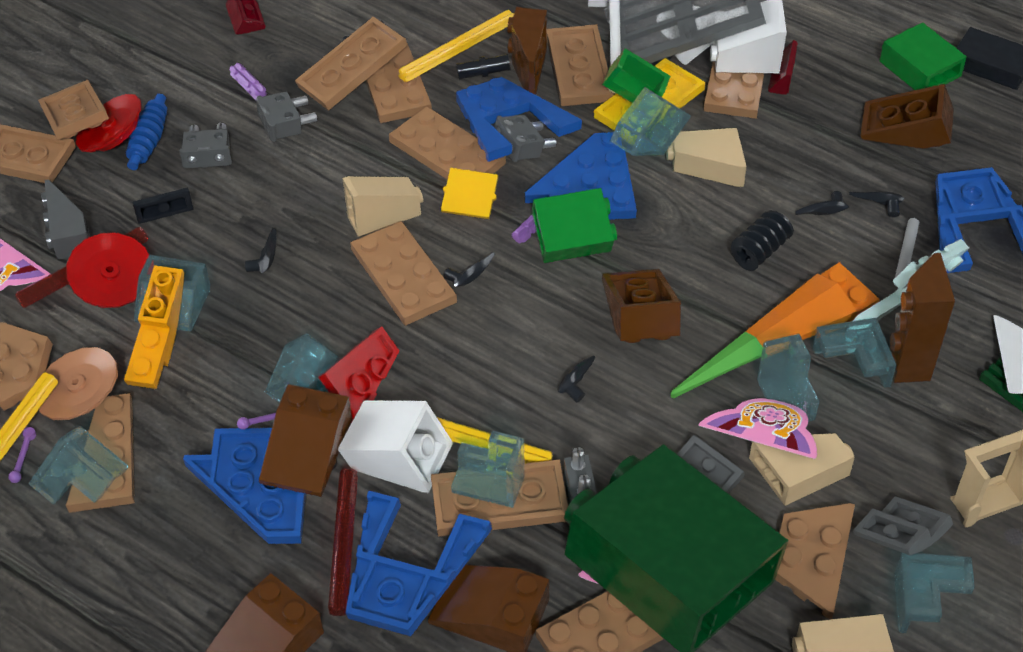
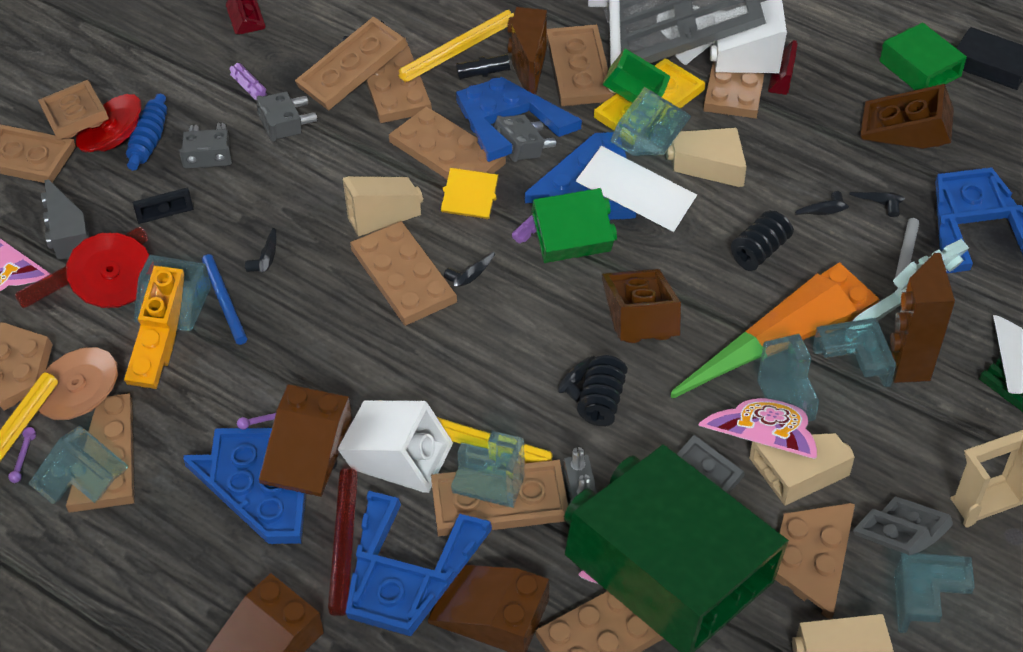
clear light blue slope [265,333,340,403] -> none
red wing [318,326,399,423] -> none
none -> blue bar [202,254,247,345]
none -> white sticker [576,146,697,232]
none -> black piece [577,355,628,427]

